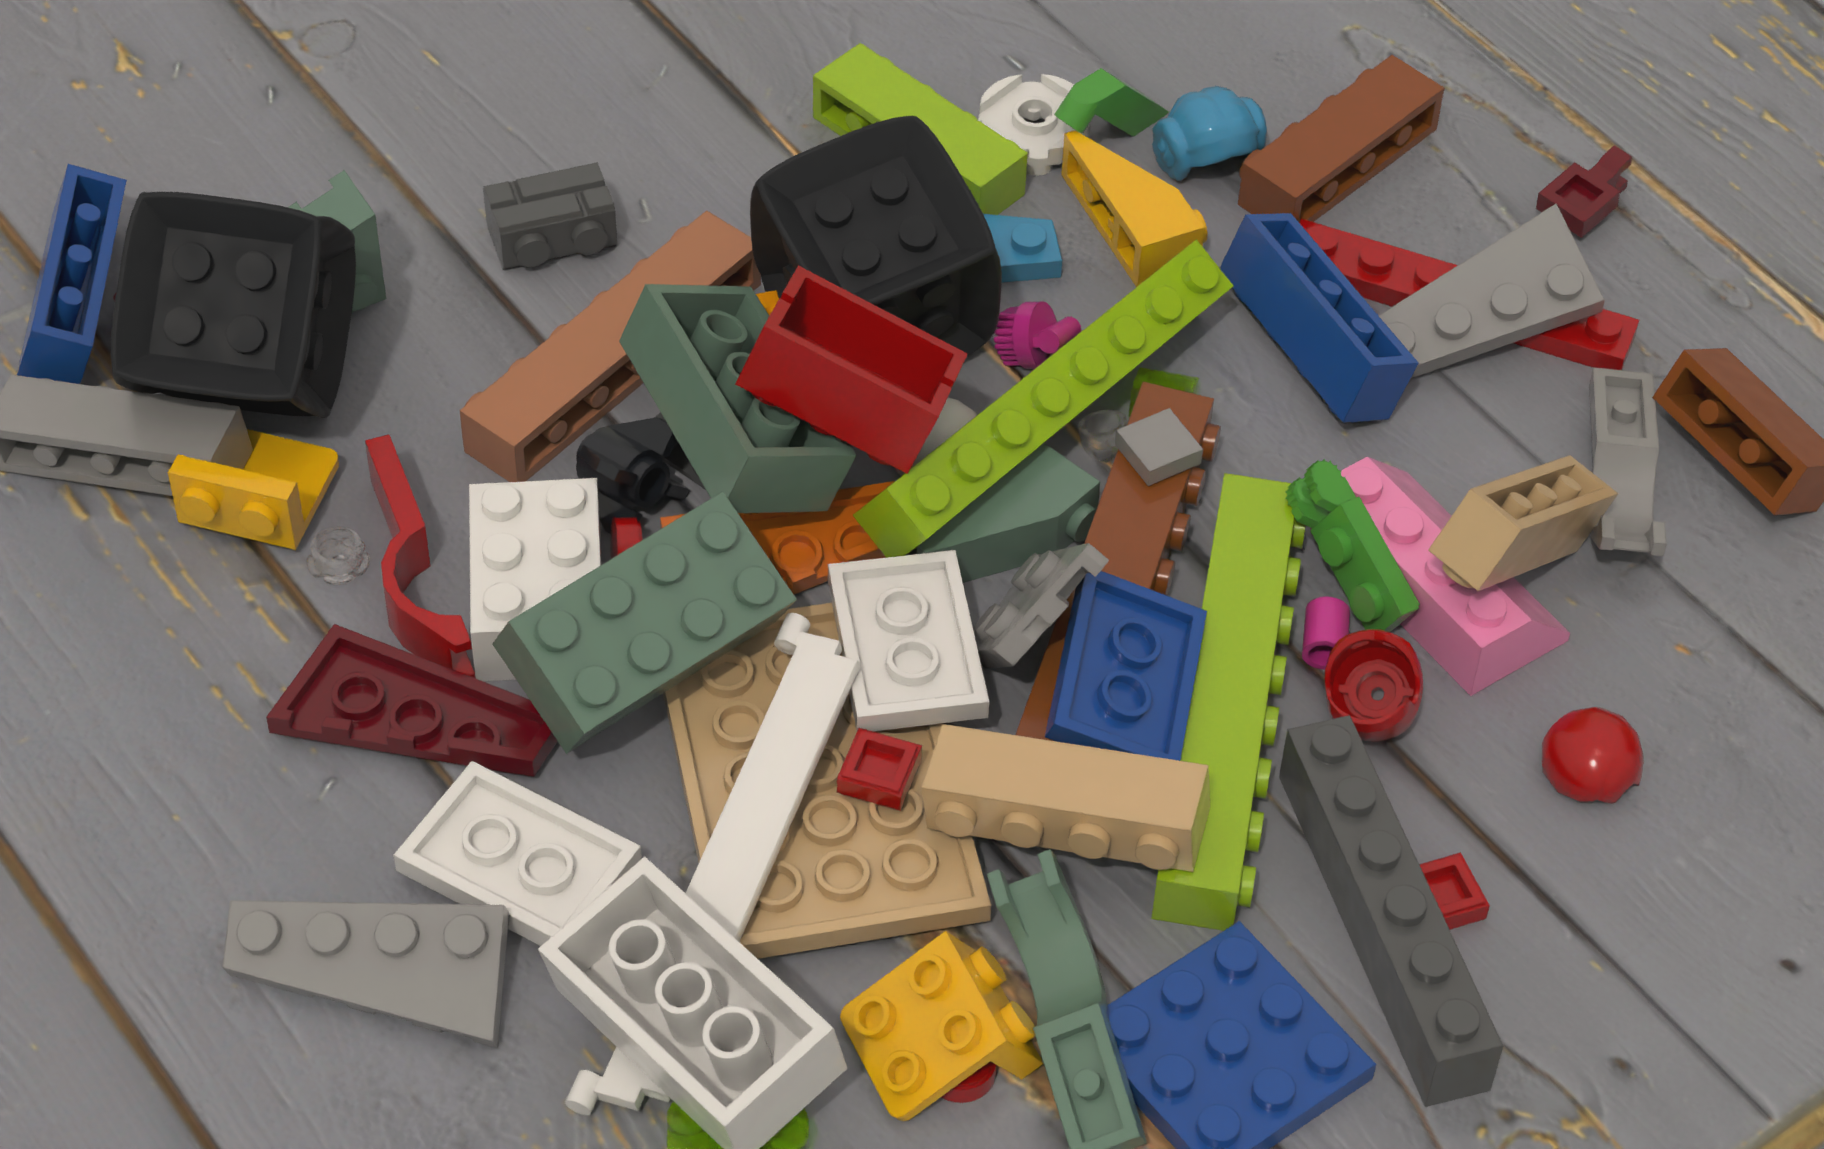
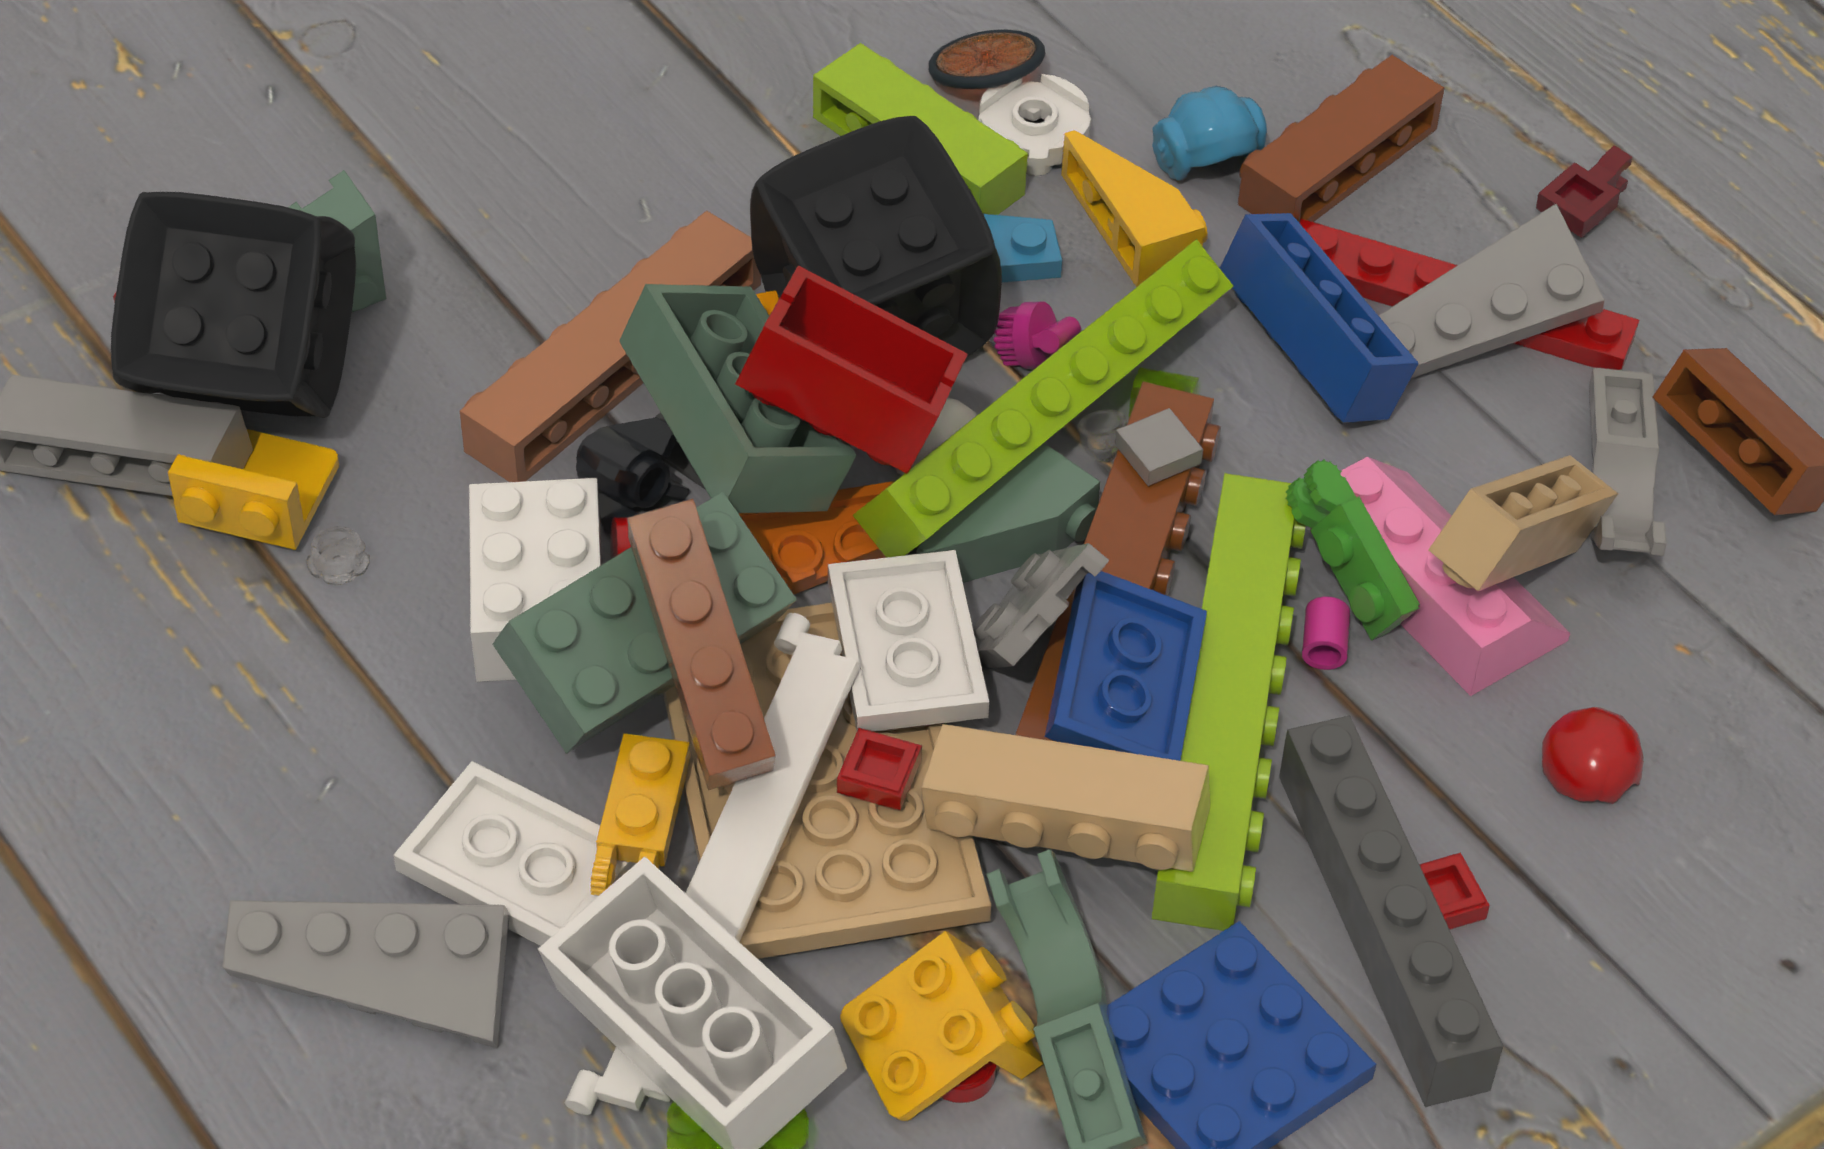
blue brick [17,164,127,384] -> none
dark red wing [266,624,557,777] -> none
red piece [365,434,475,678] -> none
dark grey brick [483,162,617,270] -> none
bright green piece [1054,68,1169,137] -> none
red helmet [1324,629,1423,742] -> none
none -> yellow hinge [590,733,690,896]
none -> dark orange brick [628,499,776,790]
none -> clear orange wheel [929,29,1045,89]

